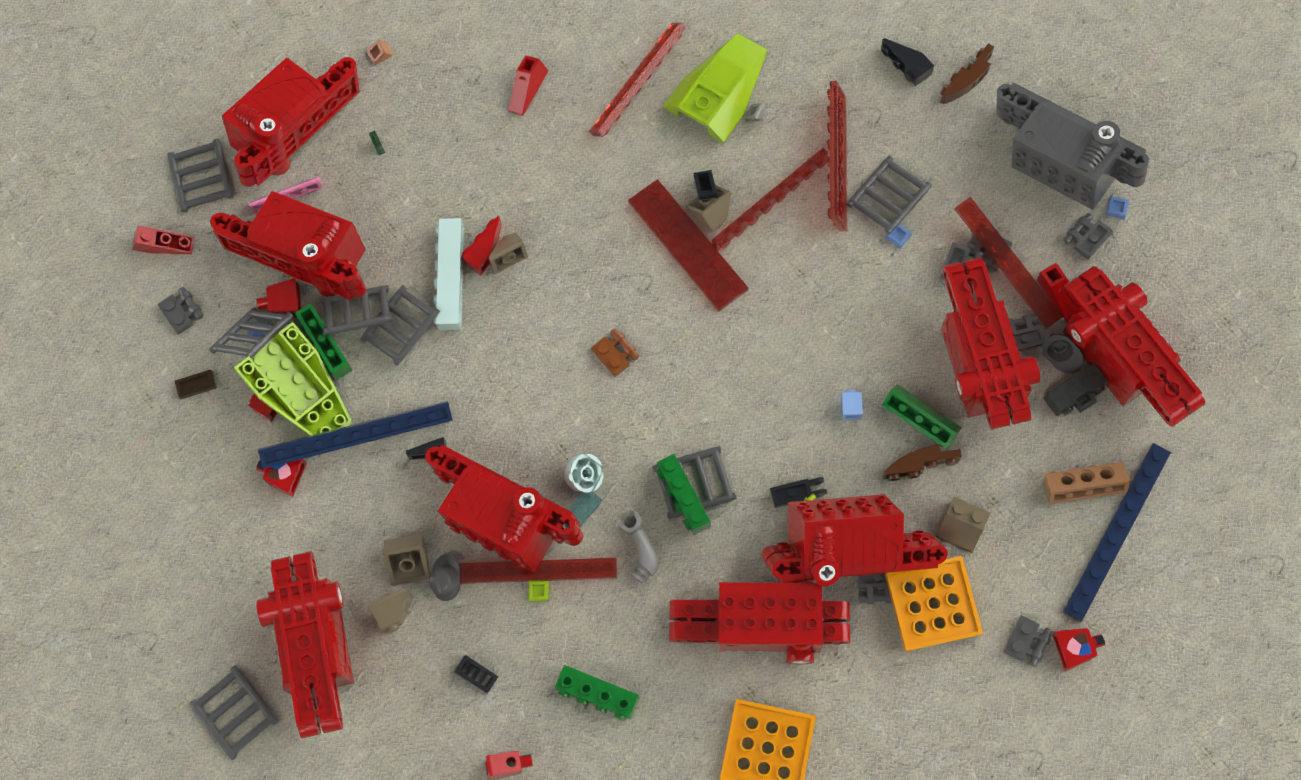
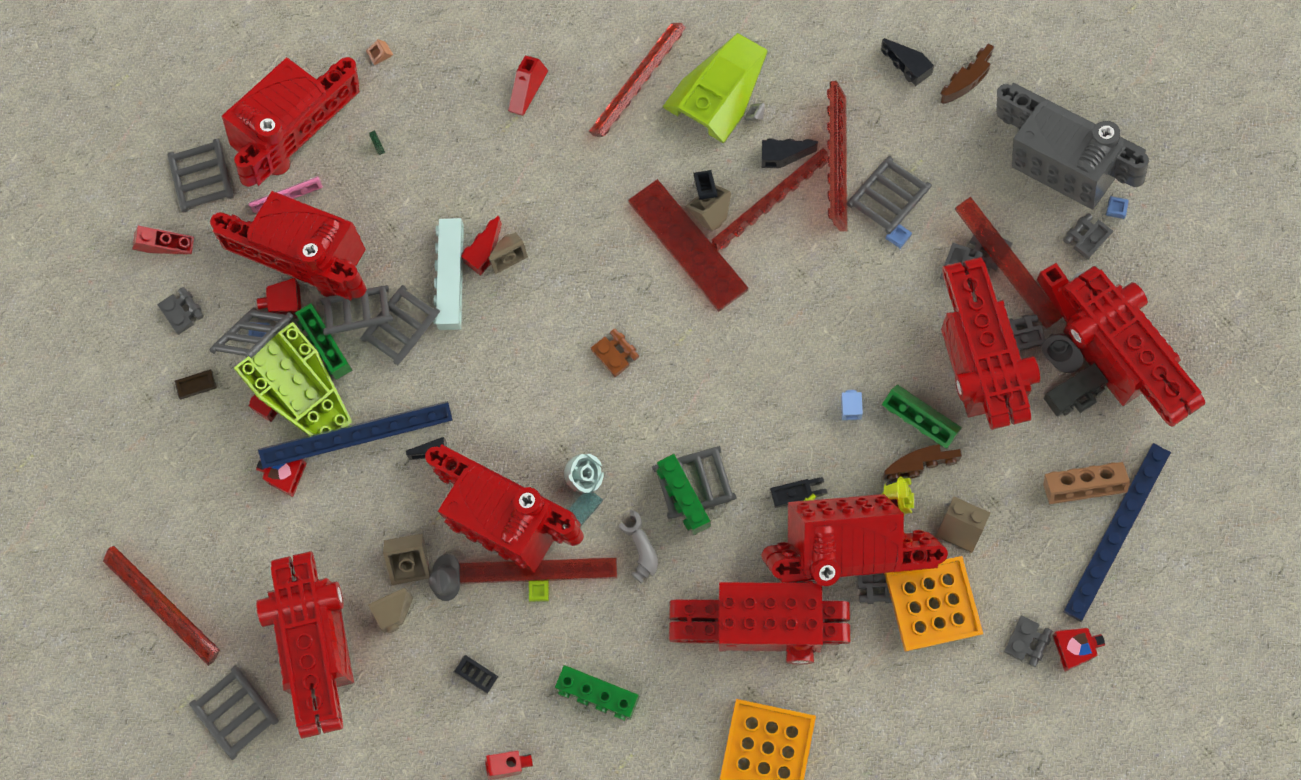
none -> clear red plate [103,546,220,666]
none -> black slope [761,138,818,168]
none -> neon yellow cone [882,476,914,516]

